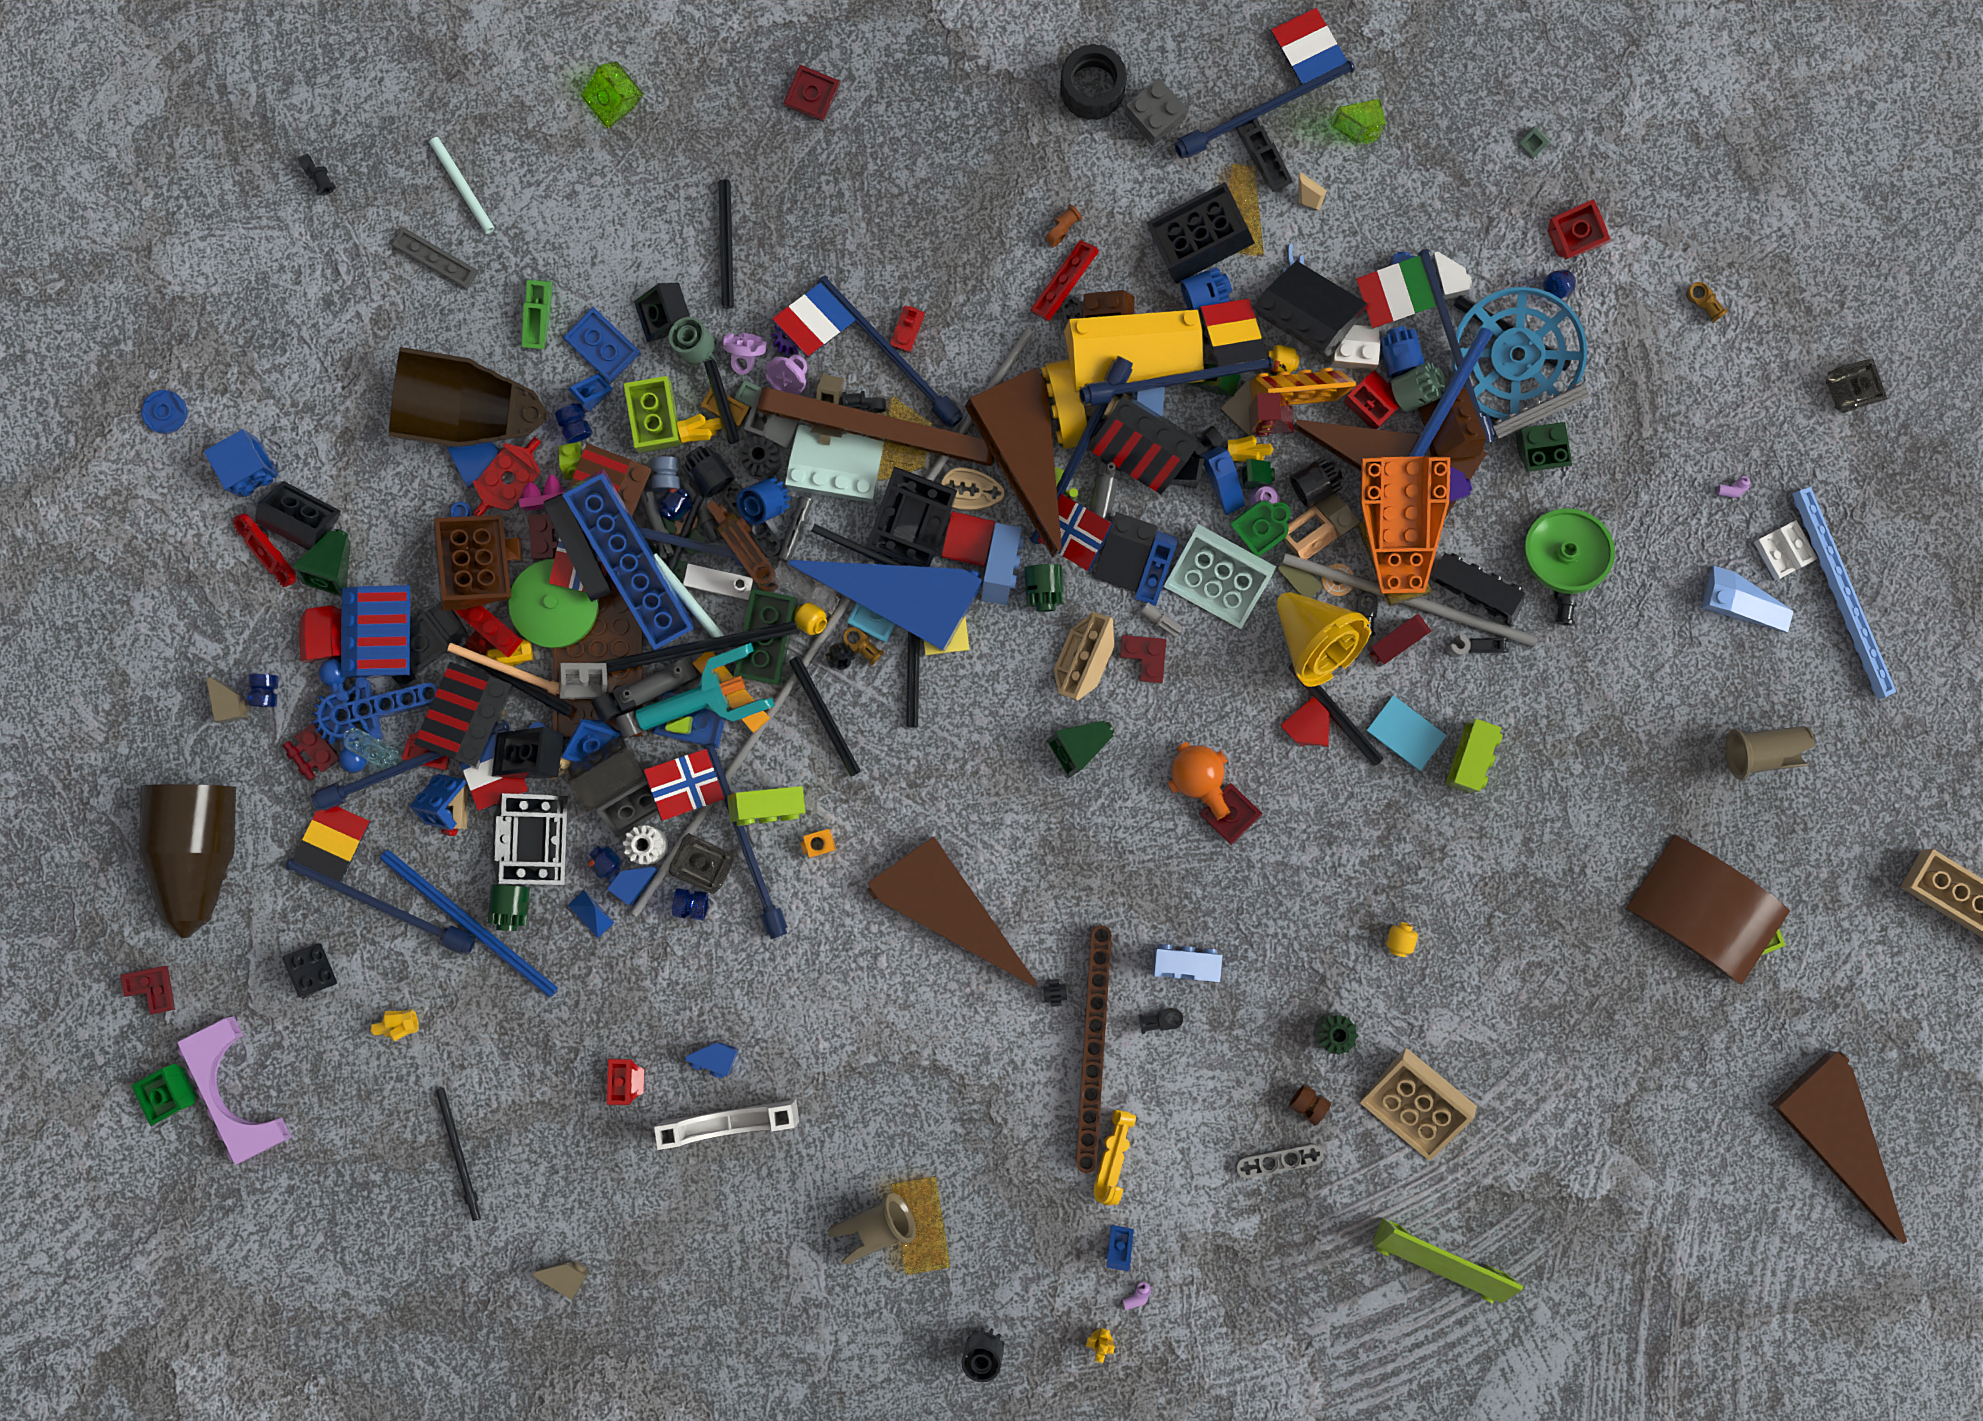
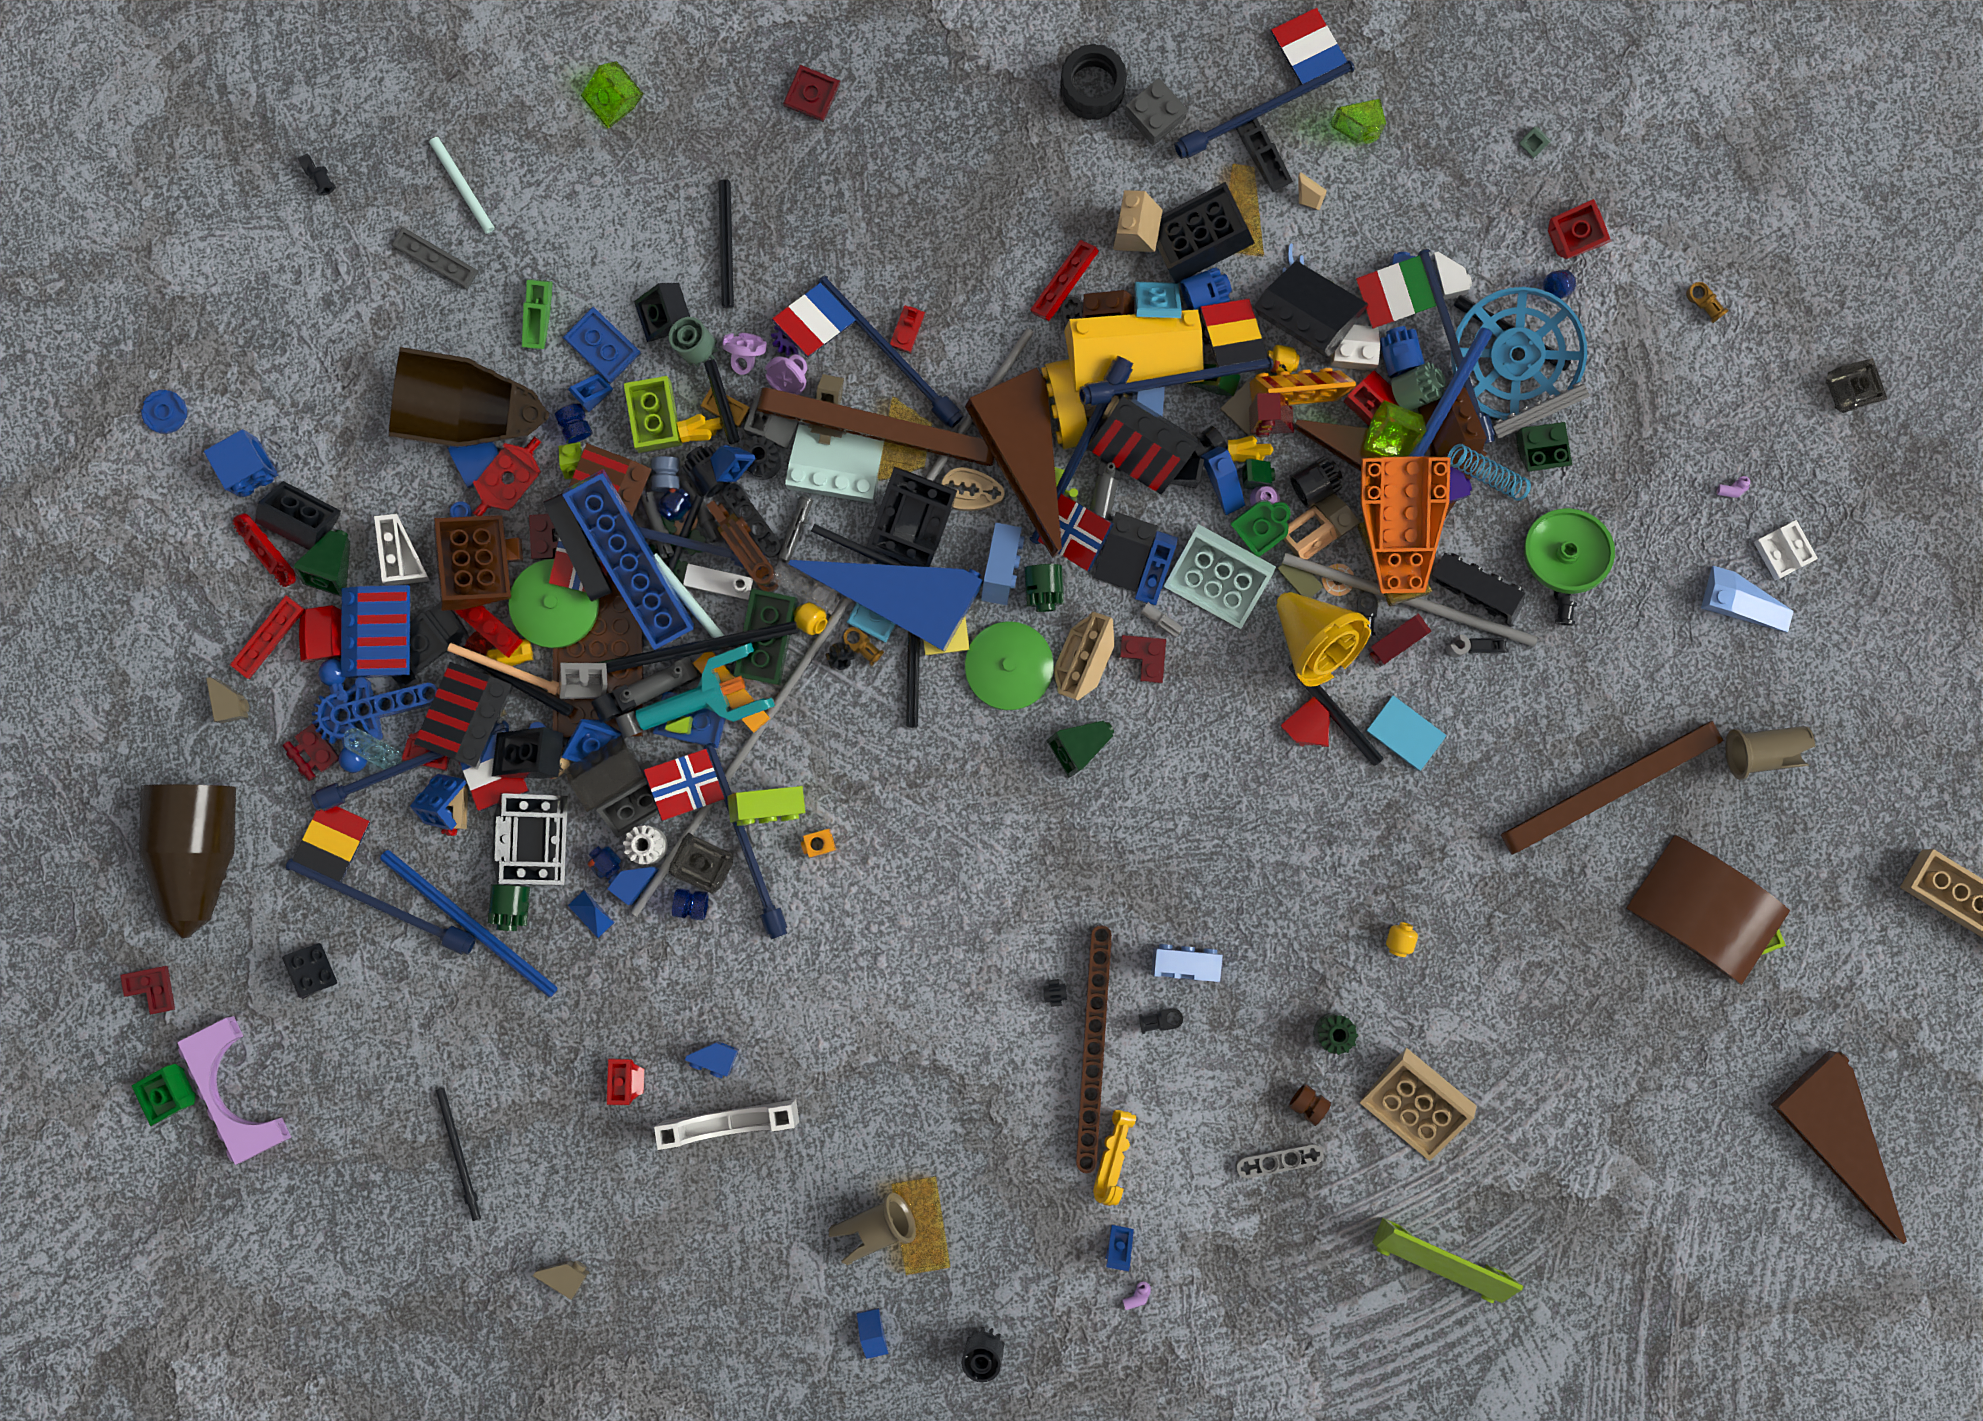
clear blue wheel [247,674,279,707] -> none
yellow rock [370,1009,419,1041] -> none
dark pink tile [519,474,563,511] -> none
sand green tile [734,380,760,408] -> none
blue gear [737,477,791,525] -> none
black axle [789,656,860,777] -> none
black connector [843,391,887,413] -> none
reddish brown slope [867,836,1037,986] -> none
red slope [941,511,995,567] -> none
dark orange connector [1044,204,1083,248] -> none
yellow rock [1086,1328,1115,1363] -> none
orange piece [1168,742,1230,820] -> none
dark red plate [1199,783,1263,846] -> none
lime brick [1445,719,1503,793] -> none
light blue plate [1792,487,1896,699] -> none
none -> red plate [230,595,305,679]
none -> white wedge [374,514,430,586]
none -> blue slope [710,445,755,482]
none -> blue slope [857,1308,889,1359]
none -> bright green dish [965,622,1054,710]
none -> tan slope [1113,190,1162,252]
none -> medium azure tile [1134,282,1182,318]
none -> clear neon green slope [1364,400,1426,457]
none -> medium azure piece [1448,444,1531,501]
none -> reddish brown beam [1500,721,1724,855]

